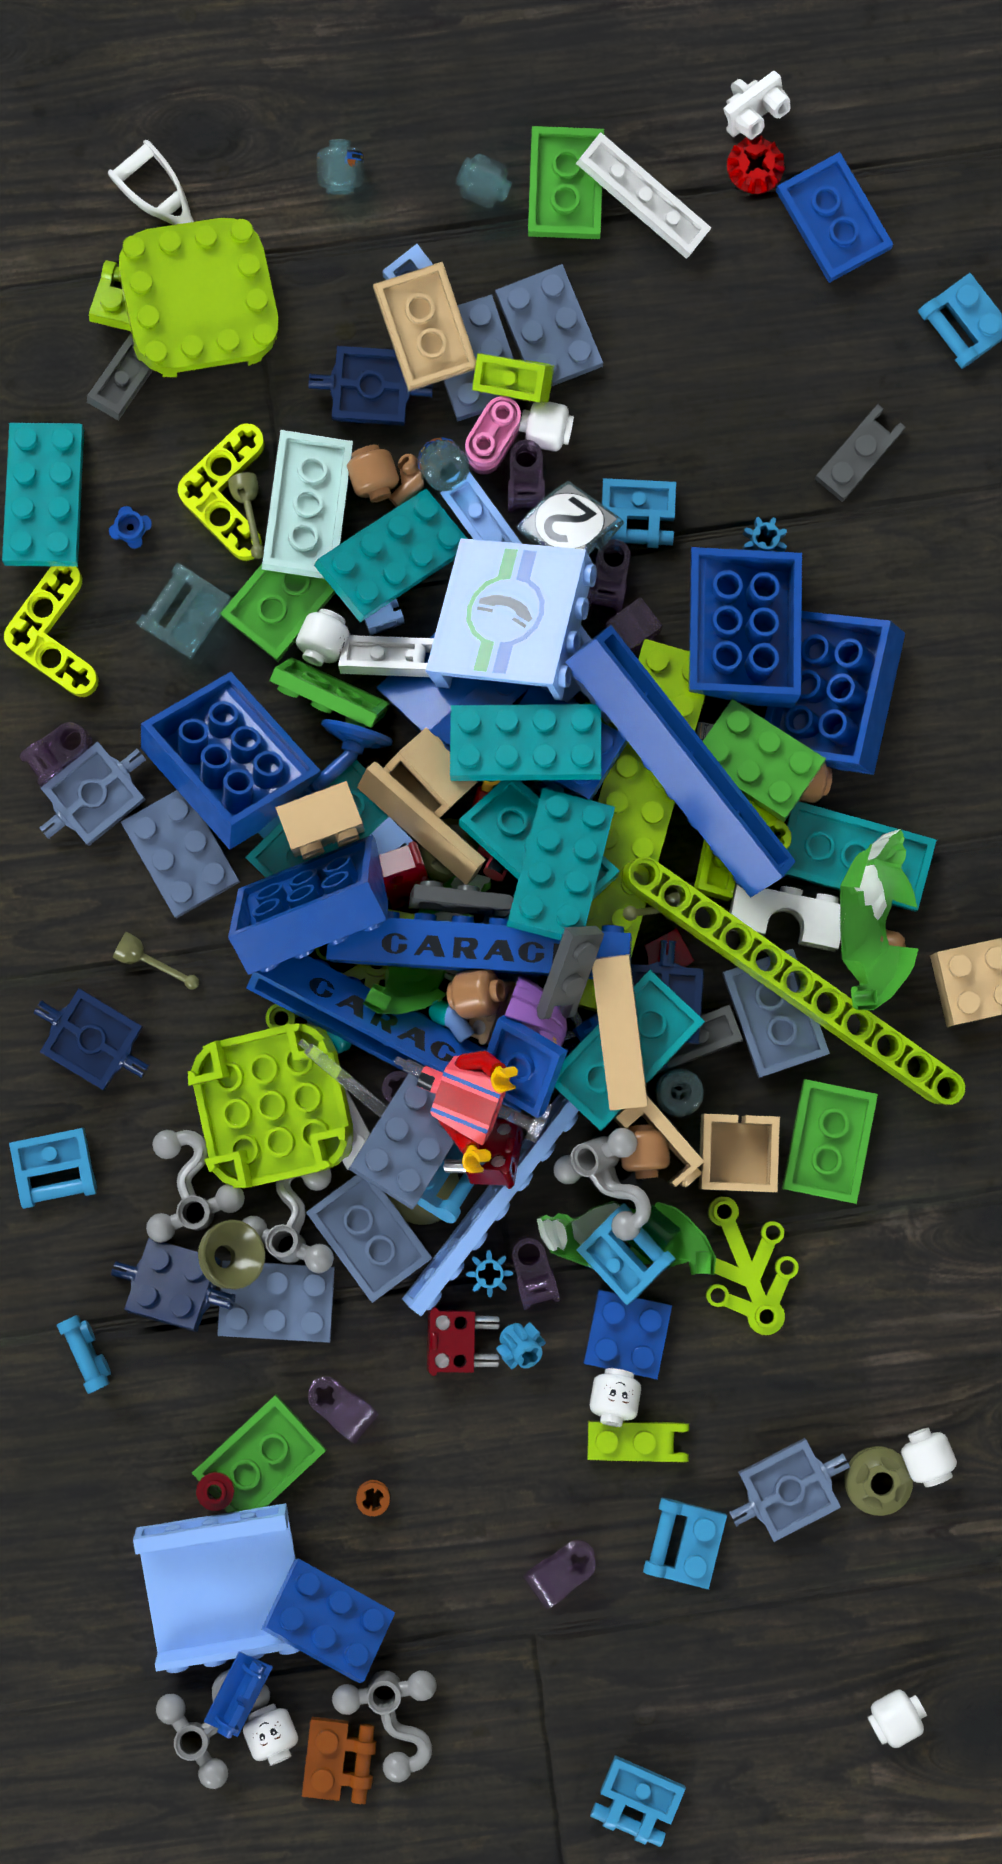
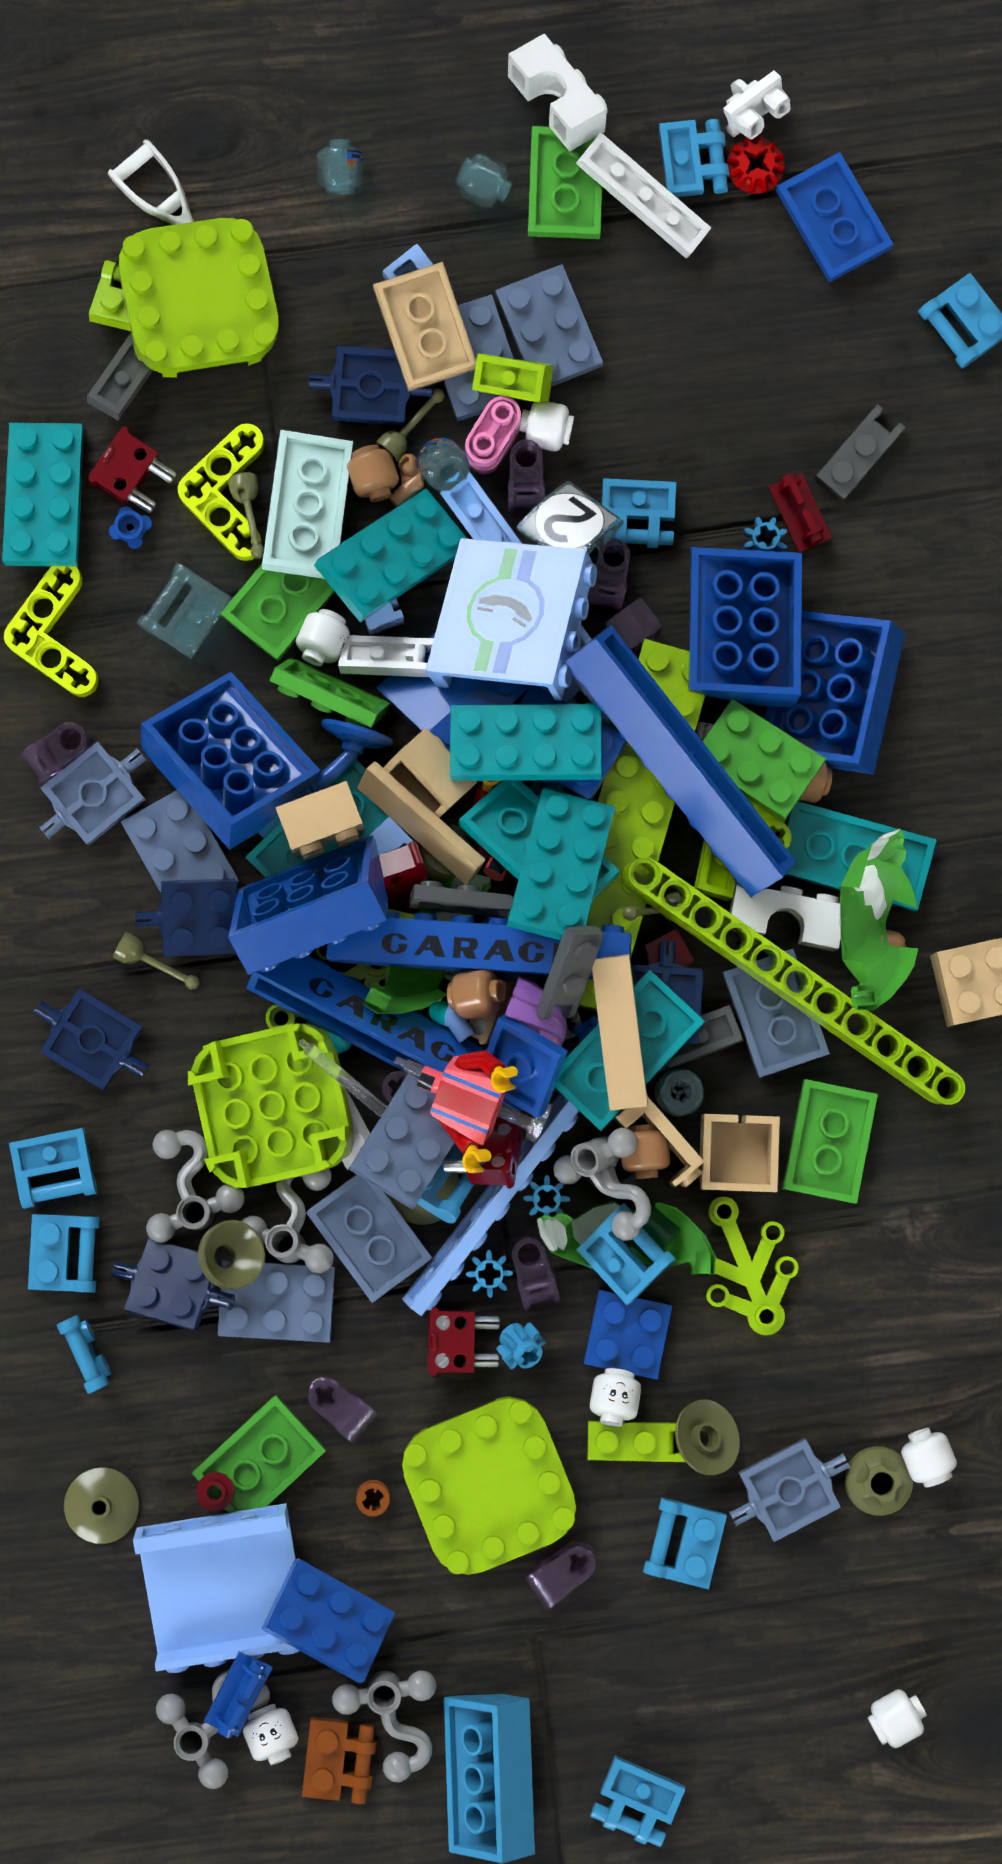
none -> dark azure plate [28,1214,100,1292]
none -> olive dish [64,1467,140,1544]
none -> dark red piece [88,427,176,513]
none -> dark blue plate [135,878,237,957]
none -> olive hinge [375,388,445,464]
none -> lime plate [402,1396,576,1575]
none -> dark azure slope [444,1694,535,1864]
none -> white arch [508,34,608,152]
none -> dark azure gear [523,1175,570,1216]
none -> dark azure plate [659,119,730,197]
none -> olive dish [675,1399,740,1475]
none -> dark red hinge [769,473,832,553]

